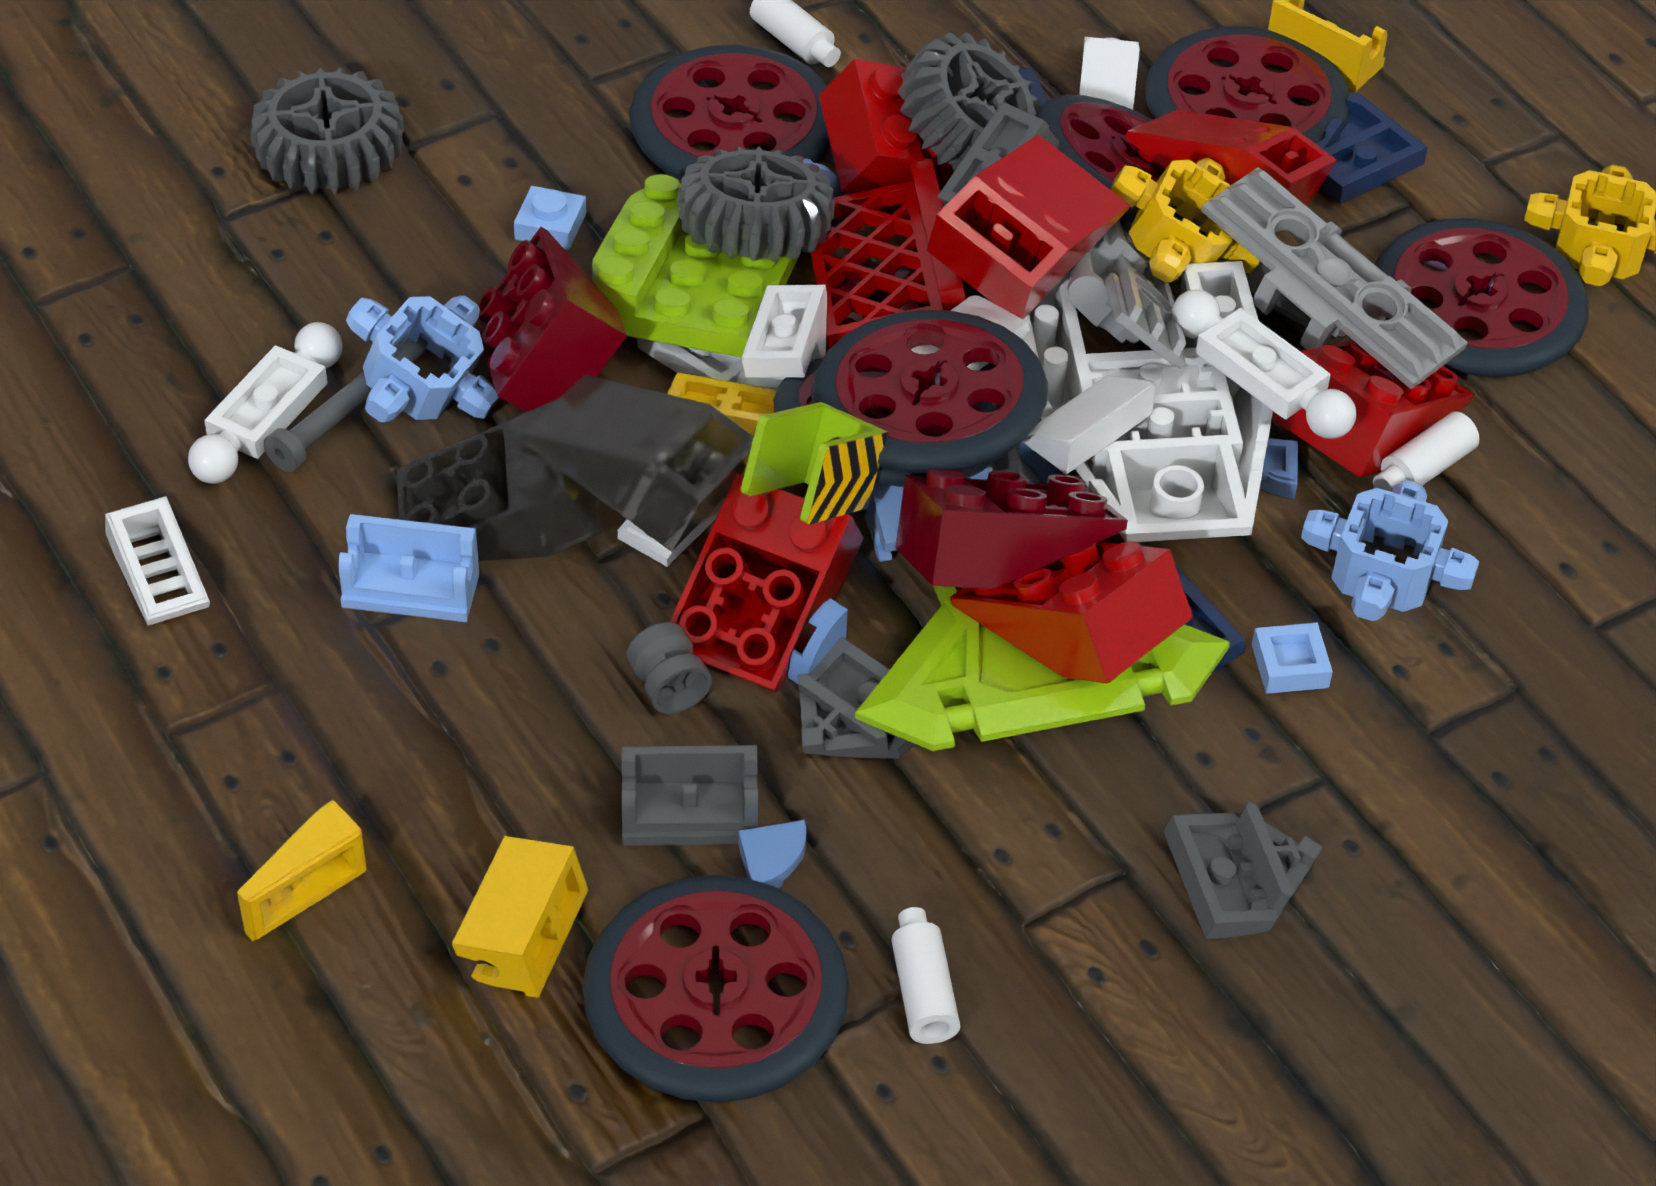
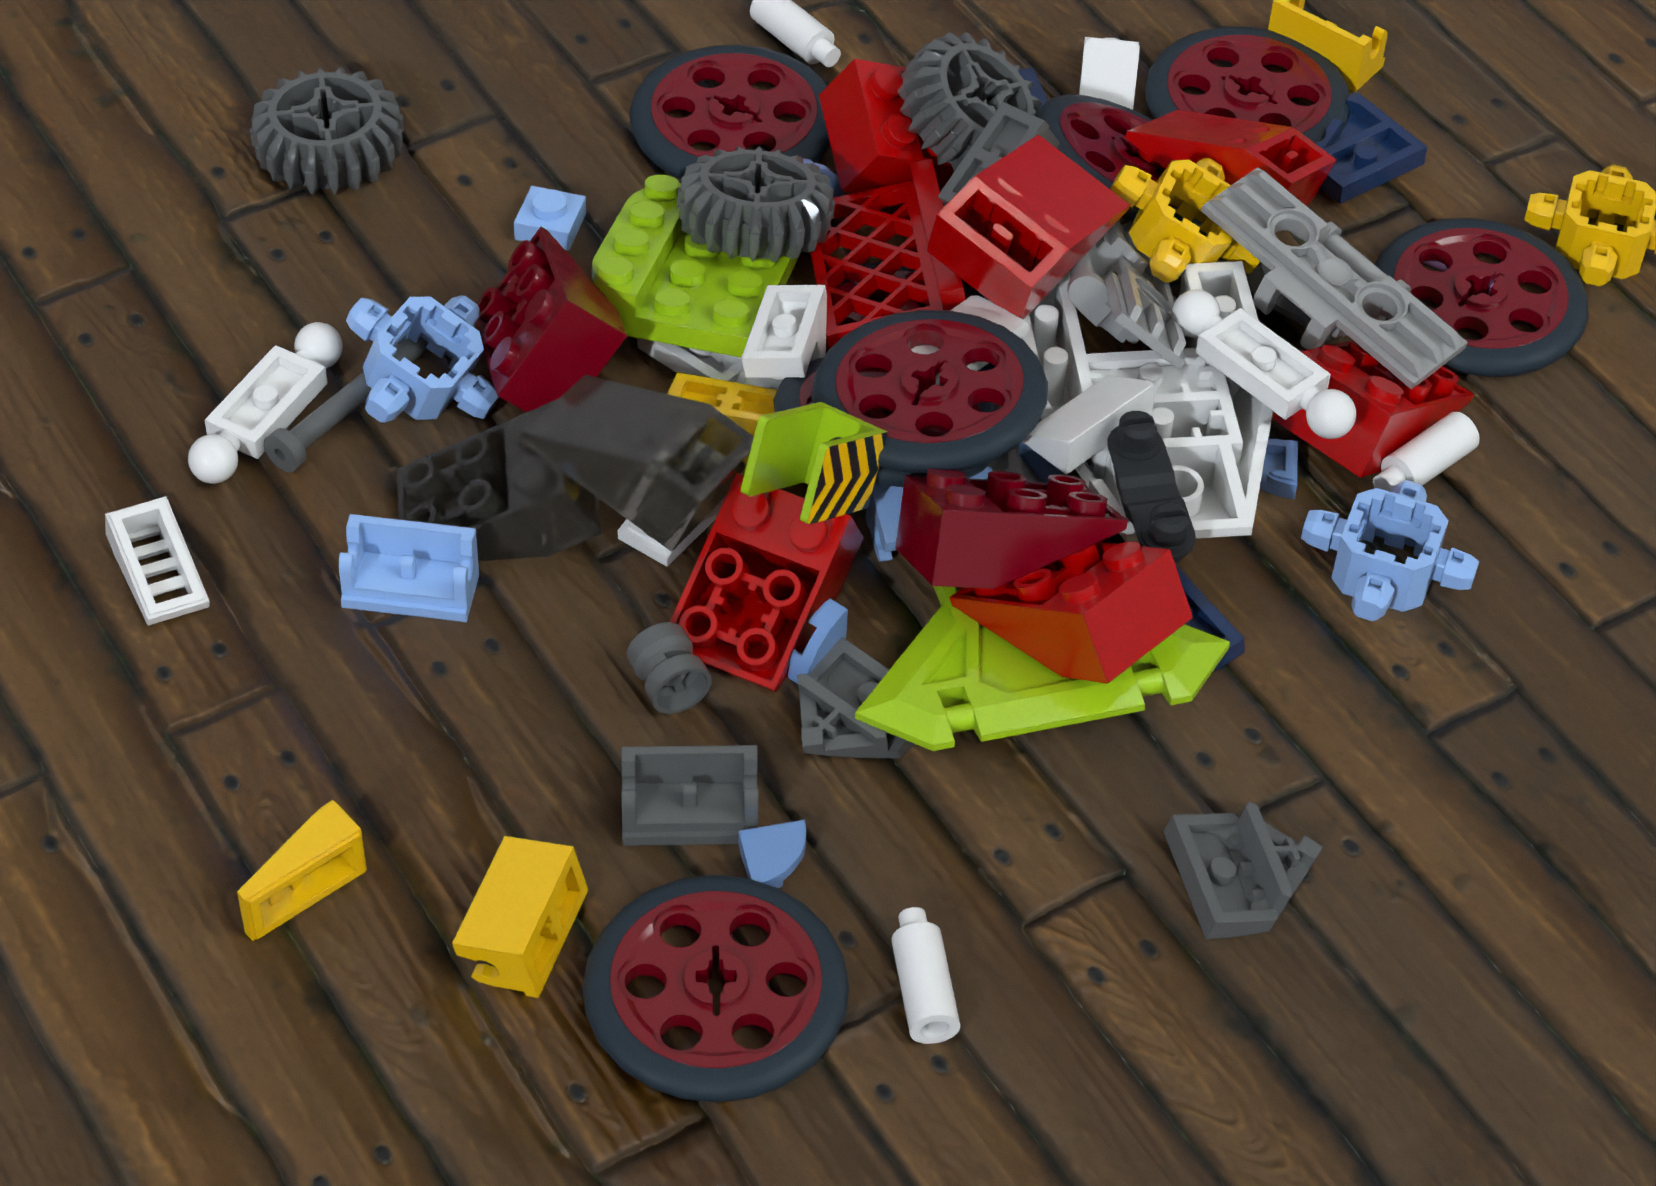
light blue plate [1252,623,1333,694] -> none
none -> black piece [1107,411,1196,564]

